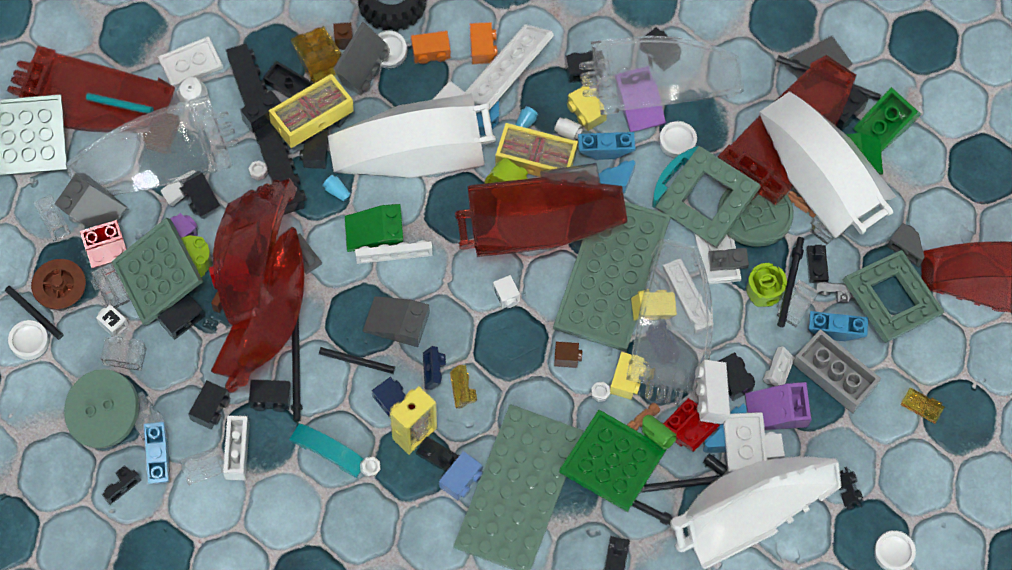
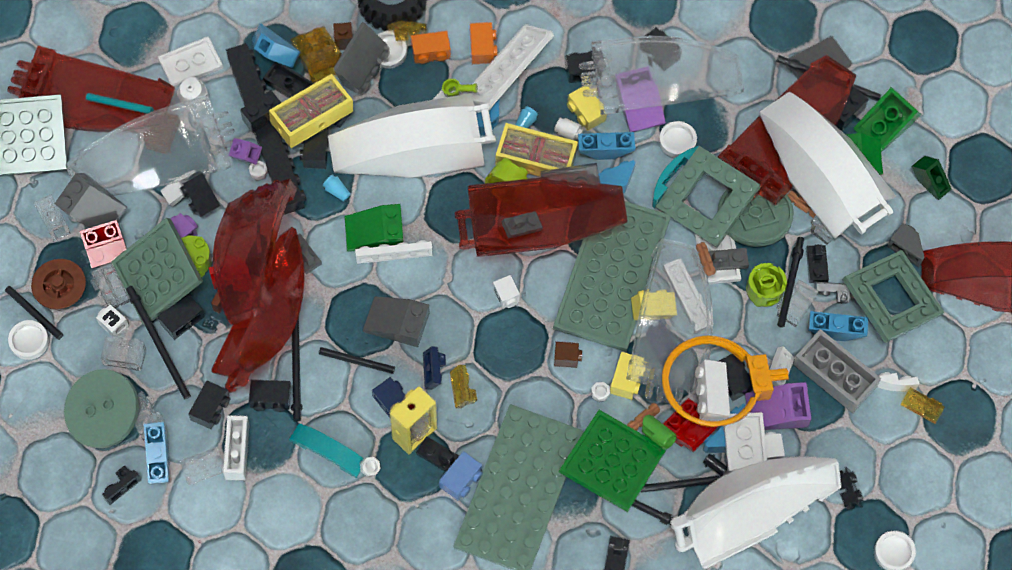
none -> black bar [126,286,191,400]
none -> medium lavender brick [228,138,262,164]
none -> dark azure slope [252,23,300,68]
none -> clear yellow hinge [387,21,427,42]
none -> lime bar [442,78,478,97]
none -> dark grey hinge [501,211,543,238]
none -> light orange brick [662,336,789,427]
none -> nougat axle [696,242,716,276]
none -> white slope [877,372,919,392]
none -> dark green slope [911,155,952,200]

